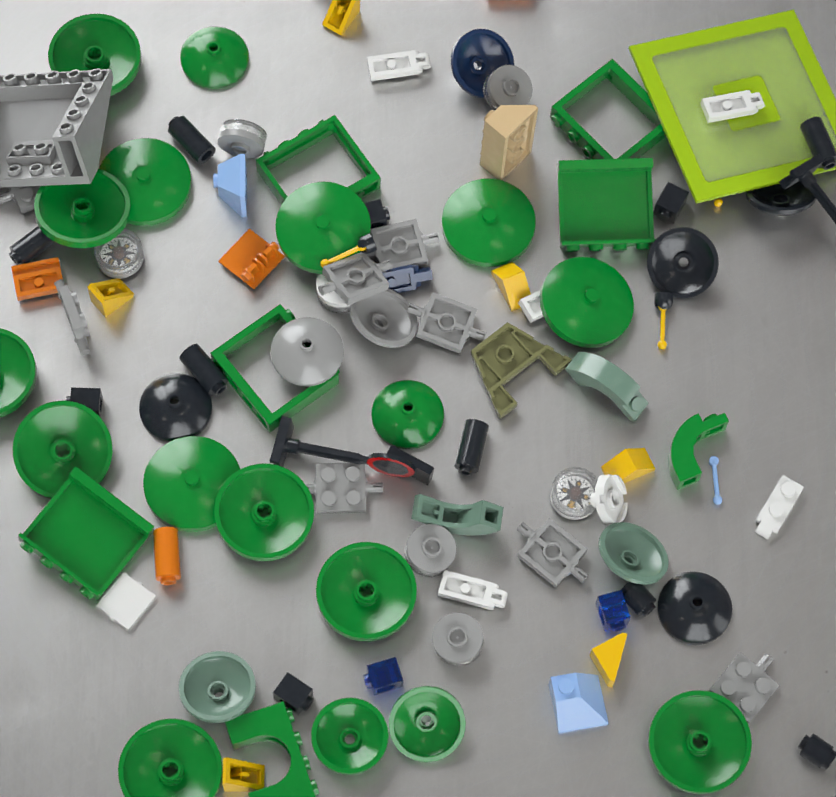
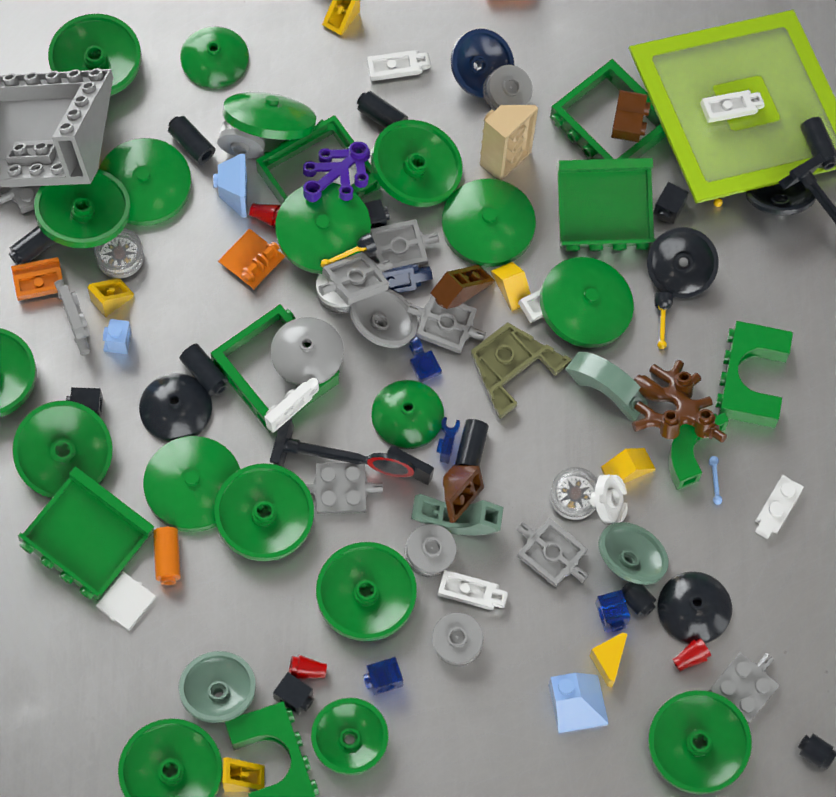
green dish [388,686,466,762] -> none
none -> light blue brick [103,319,132,355]
none -> green dish [222,92,316,140]
none -> red cone [249,203,281,228]
none -> white hinge [265,378,319,433]
none -> red cone [289,654,327,679]
none -> dark purple plant [303,141,370,202]
none -> black brick [357,91,408,128]
none -> green dish [371,120,463,207]
none -> clear blue plate [409,337,442,382]
none -> reddish brown slope [430,265,495,309]
none -> clear blue plate [436,417,460,464]
none -> reddish brown slope [443,465,484,523]
none -> reddish brown brick [611,90,651,142]
none -> reddish brown plant [632,360,727,443]
none -> red cone [672,638,711,672]
none -> green arch [715,321,793,428]

